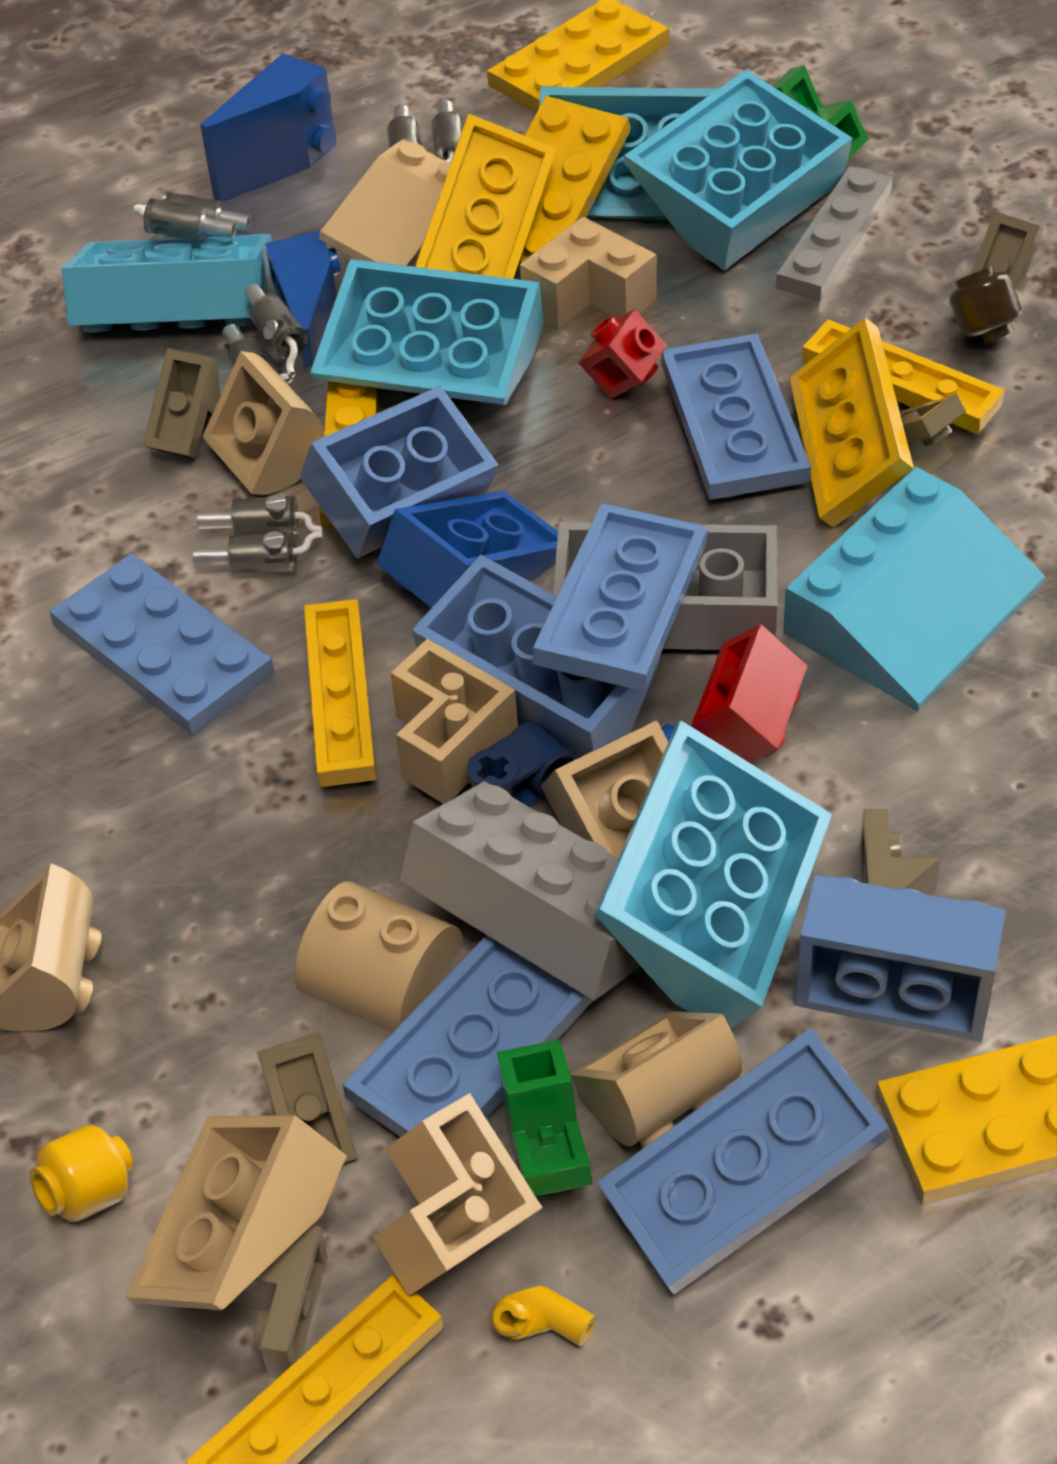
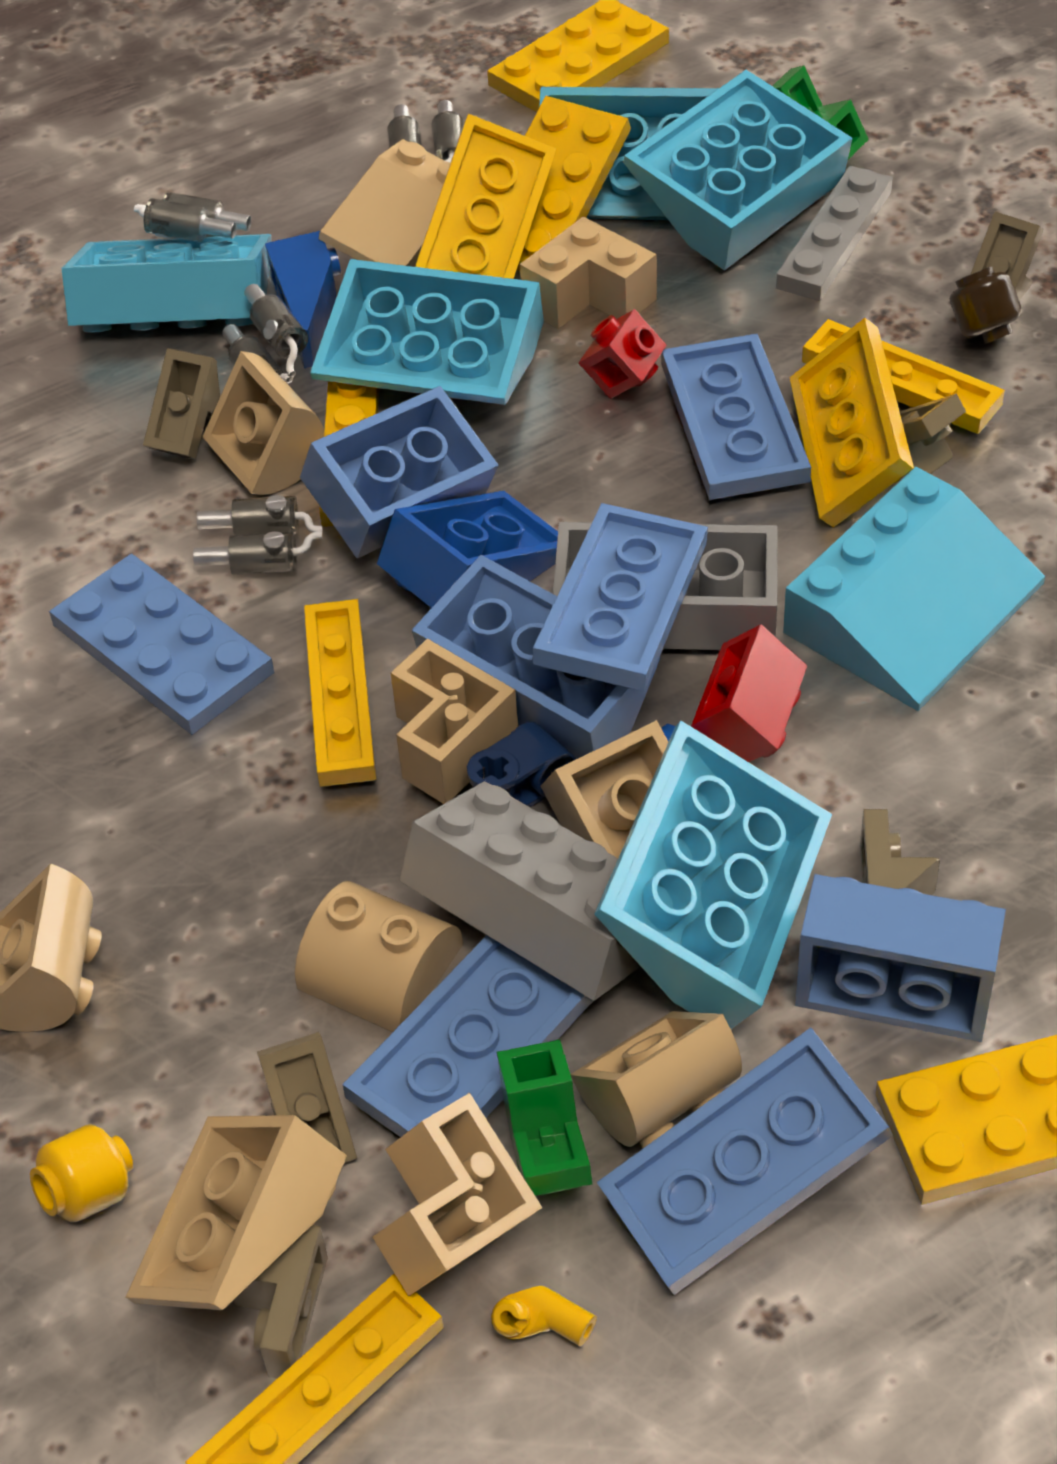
blue slope [200,53,336,203] -> none

